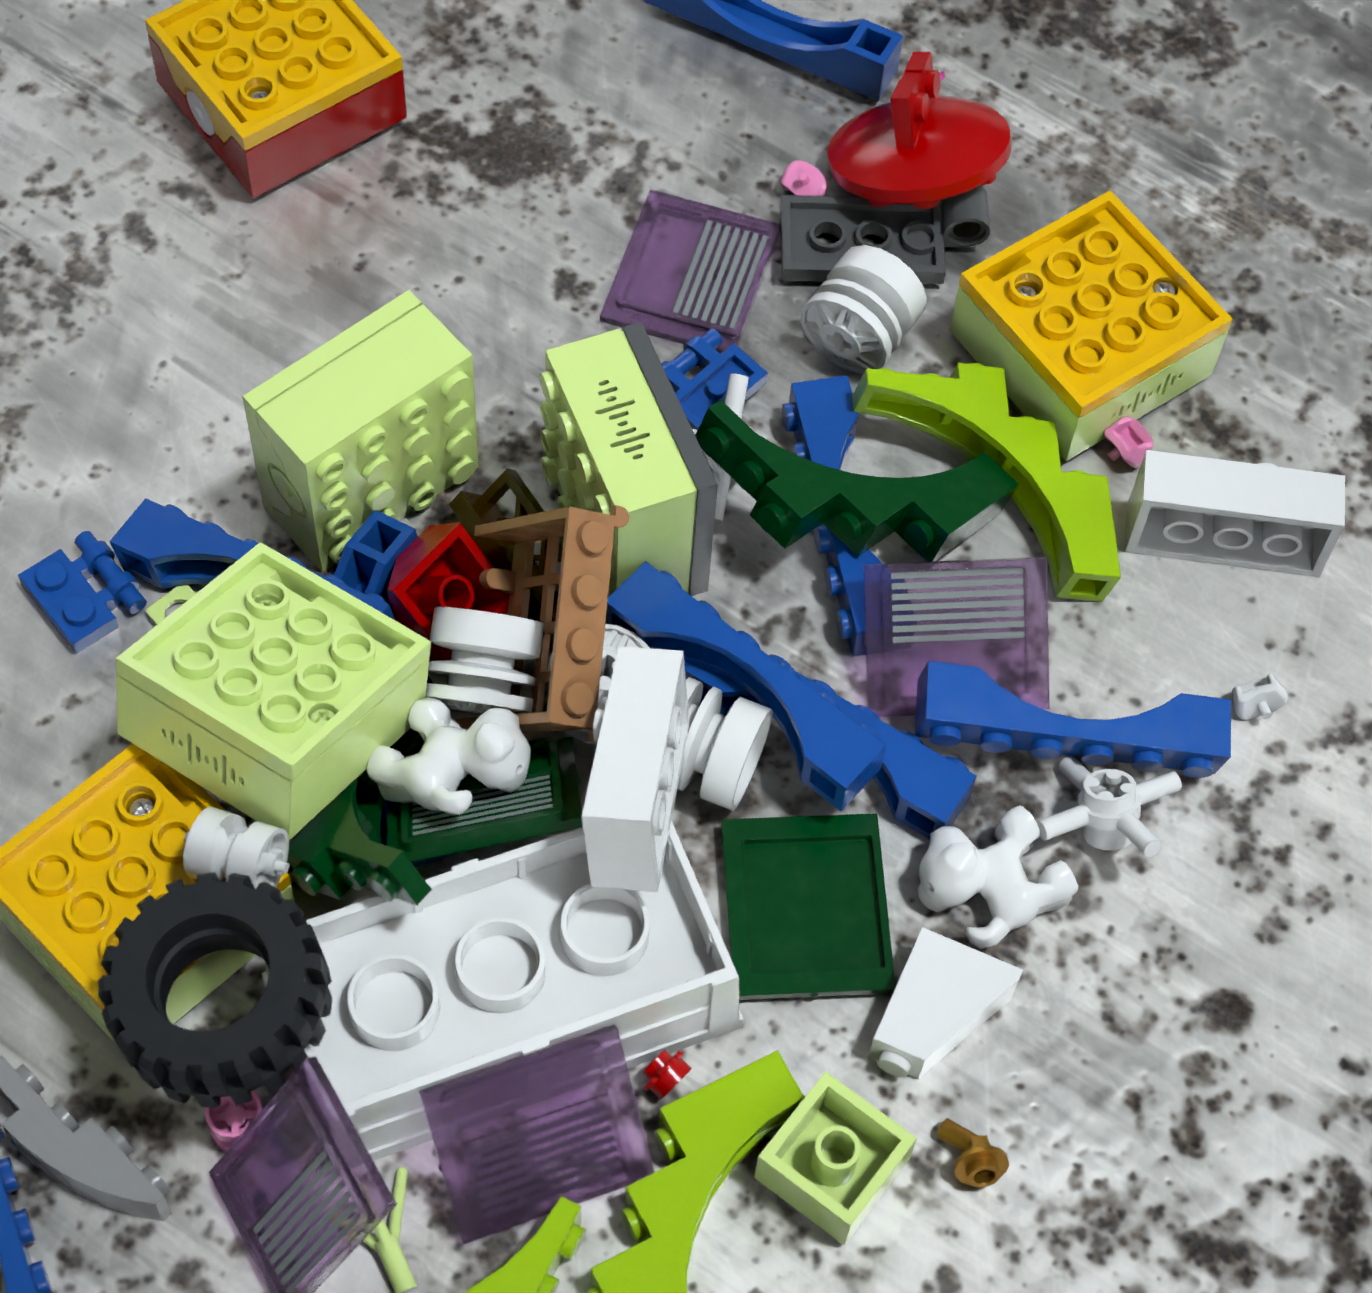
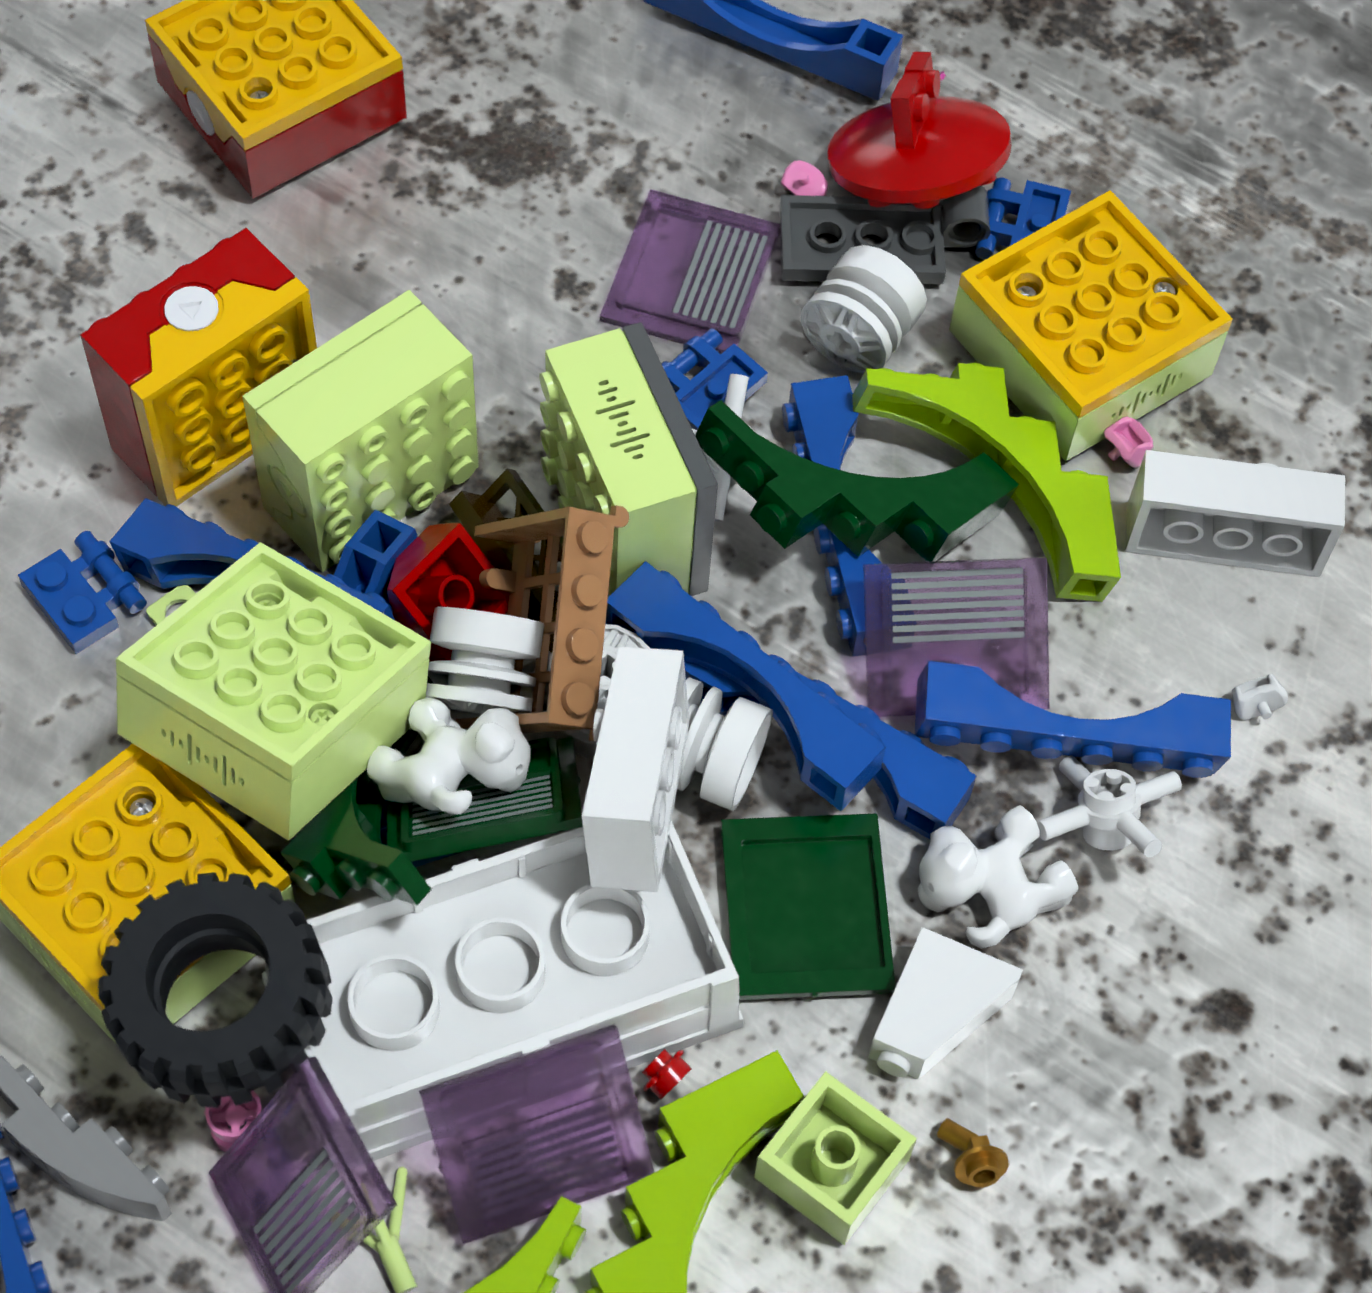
white wheel [183,807,289,889] -> none
none -> yellow piece [80,228,317,507]
none -> blue plate [975,177,1071,259]

